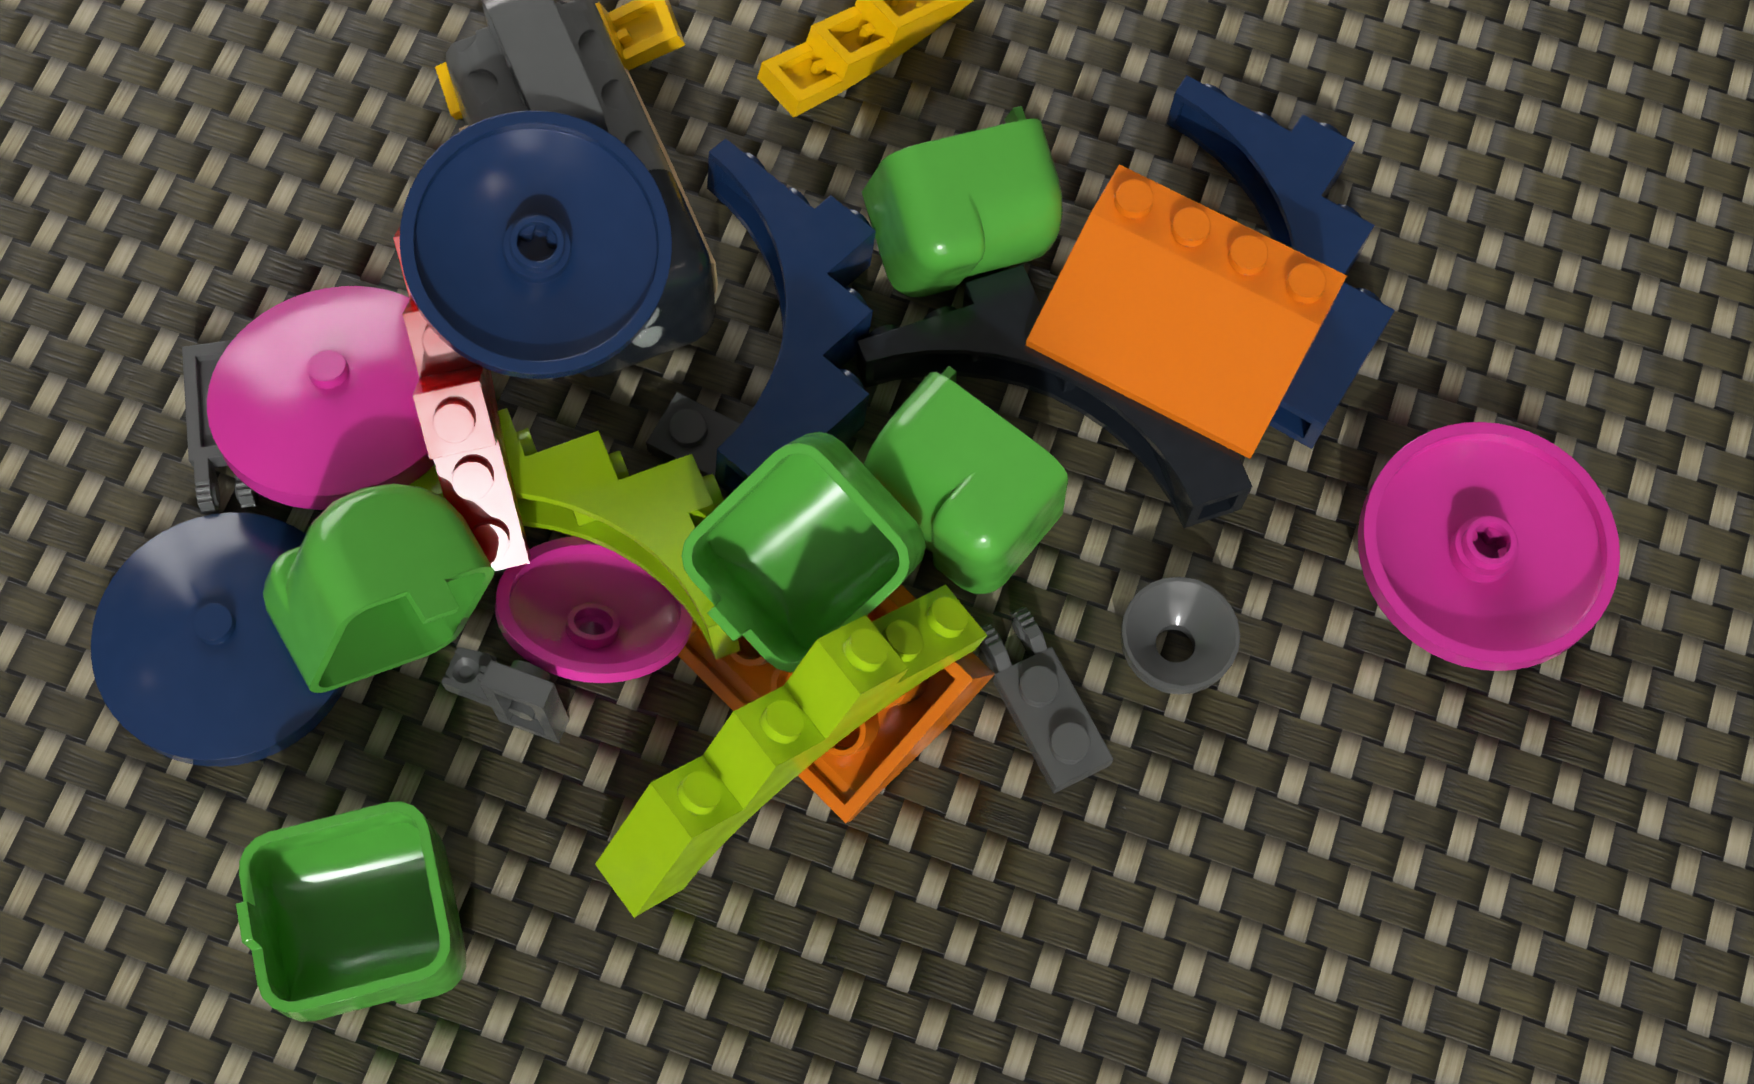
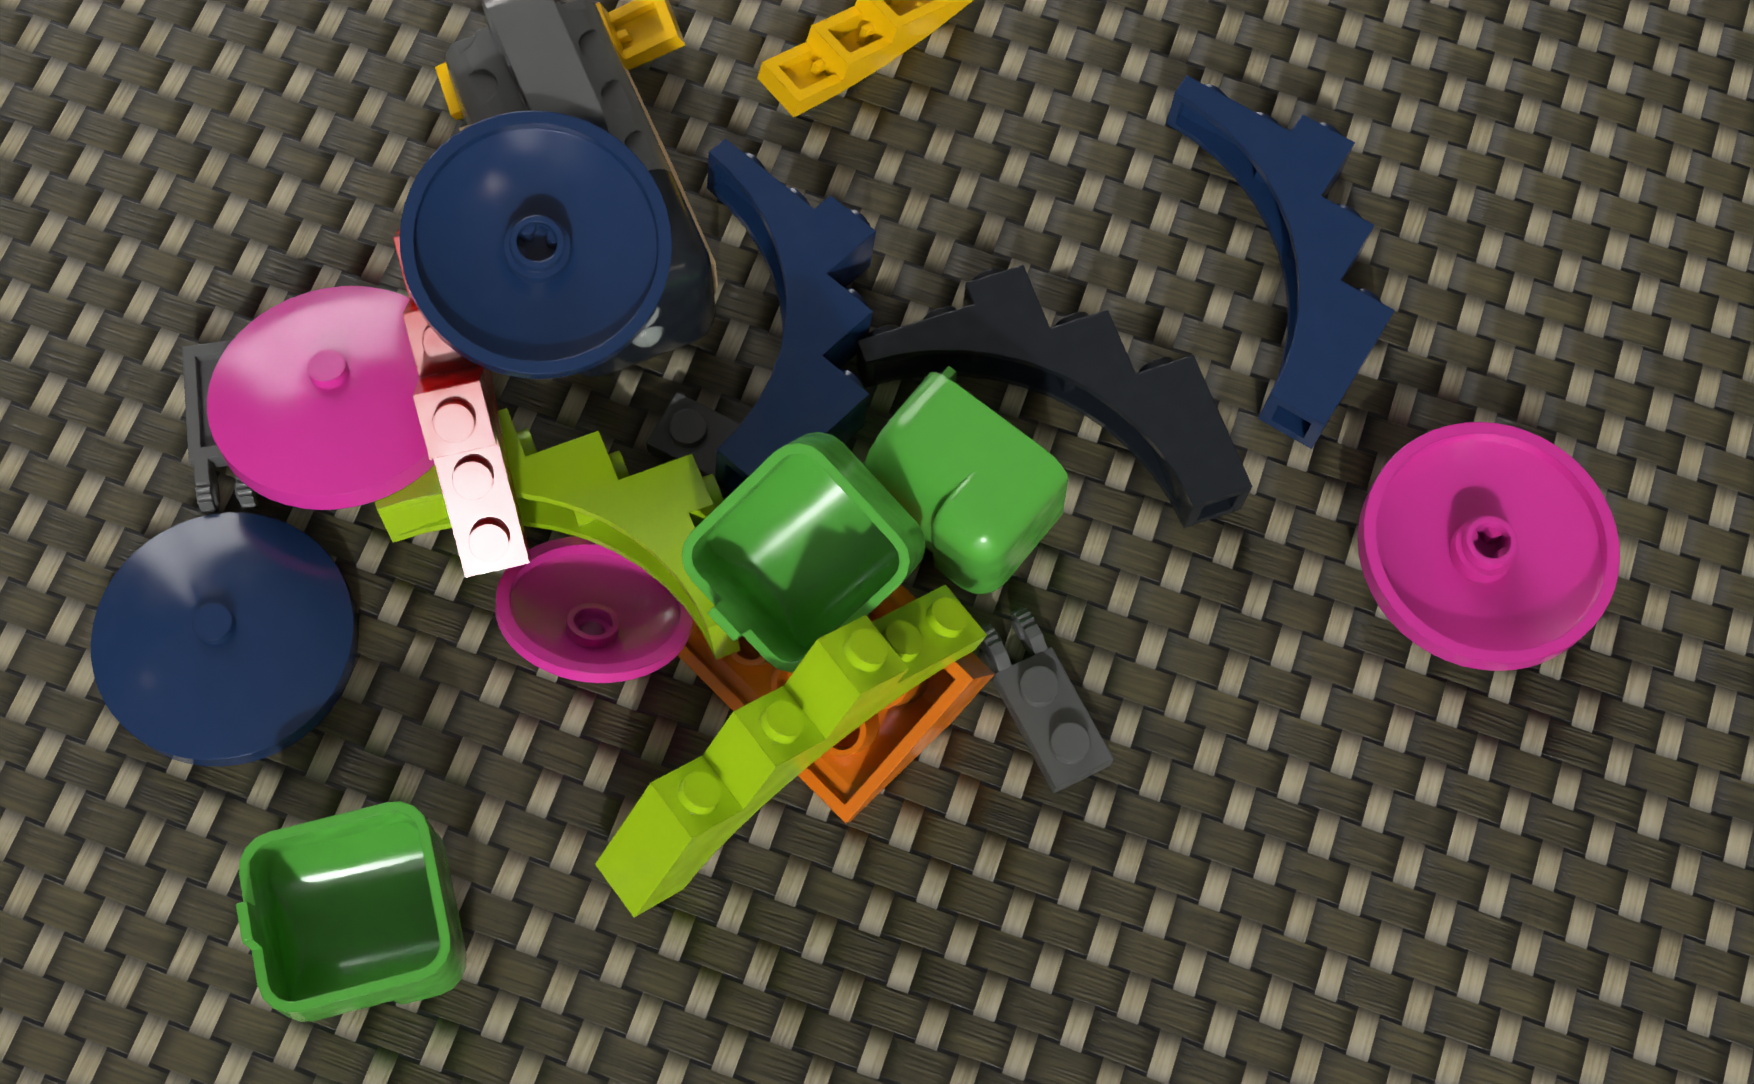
bright green piece [263,483,495,693] -> none
dark grey hinge [442,647,569,743] -> none
bright green piece [862,106,1063,297] -> none
orange slope [1025,164,1347,459] -> none
dark grey piece [1120,577,1240,695] -> none

